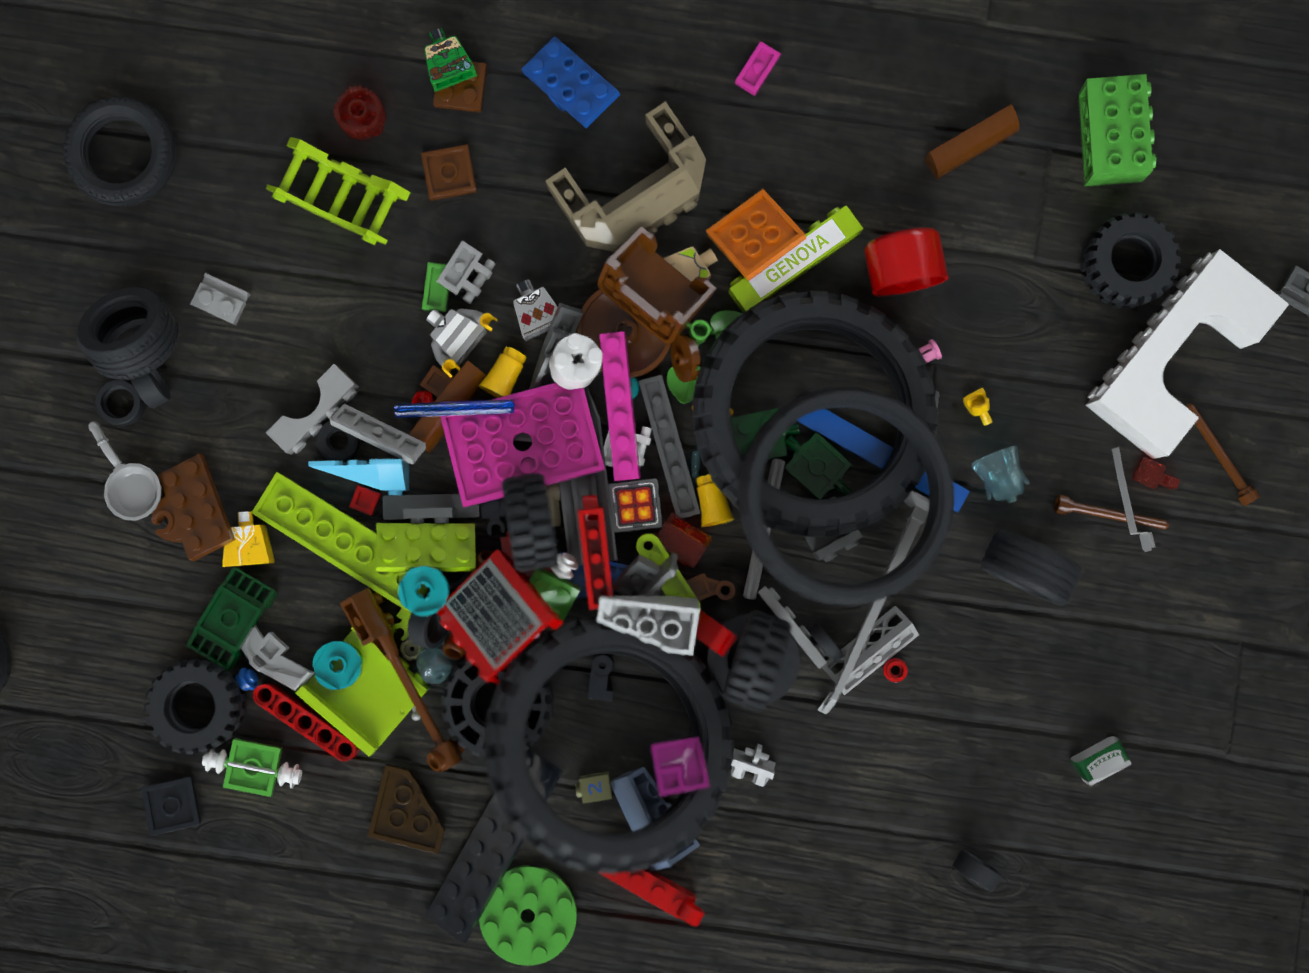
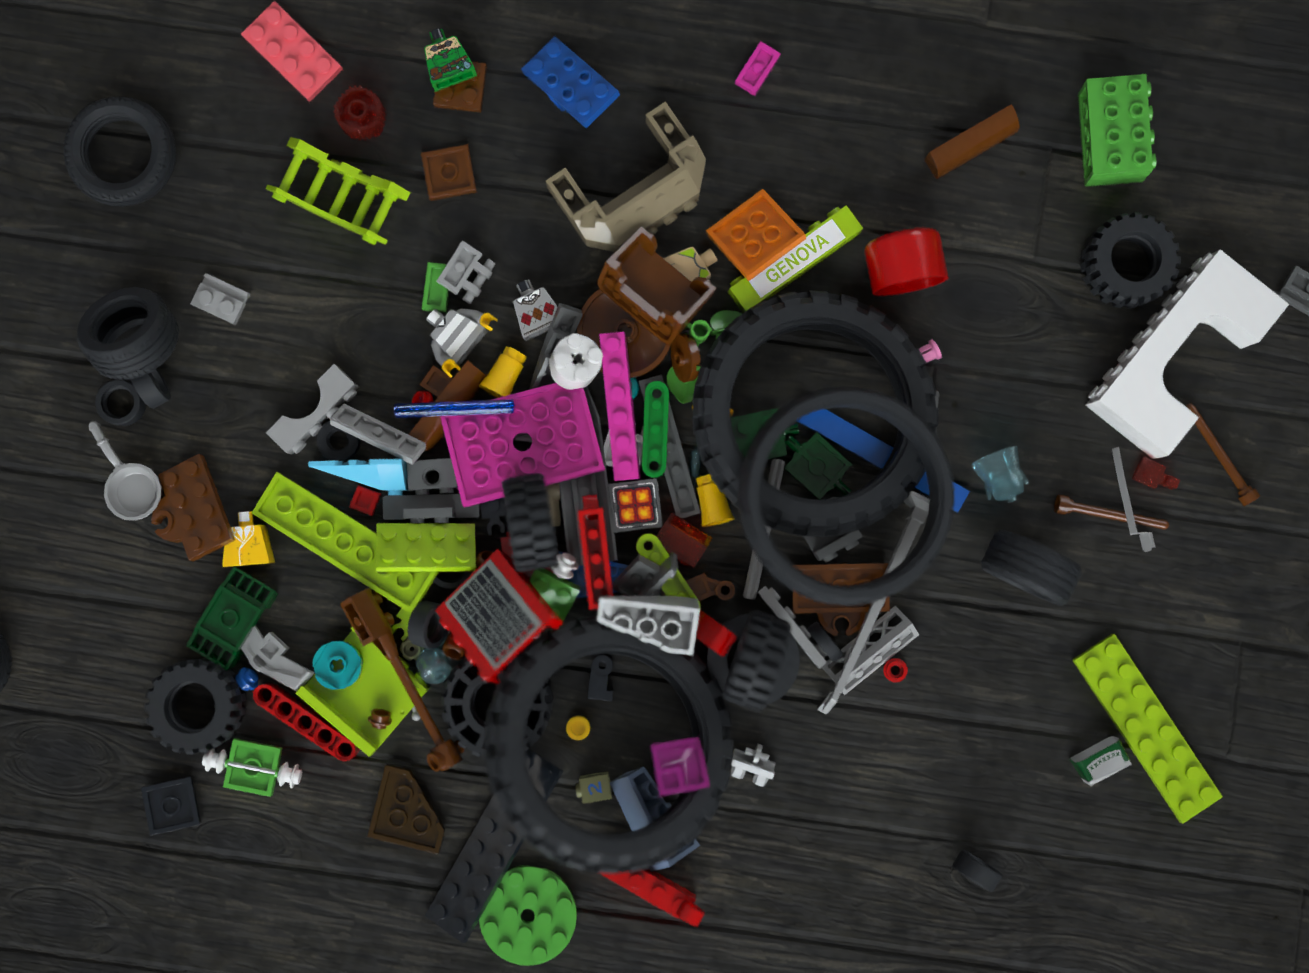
teal plate [398,566,449,616] -> none
yellow piece [963,388,992,425] -> none
none -> coral plate [241,1,343,102]
none -> reddish brown plate [368,709,392,729]
none -> dark grey brick [407,458,458,495]
none -> yellow tile [566,715,590,740]
none -> green plate [642,381,669,478]
none -> reddish brown plate [792,563,890,636]
none -> lime plate [1072,634,1223,824]

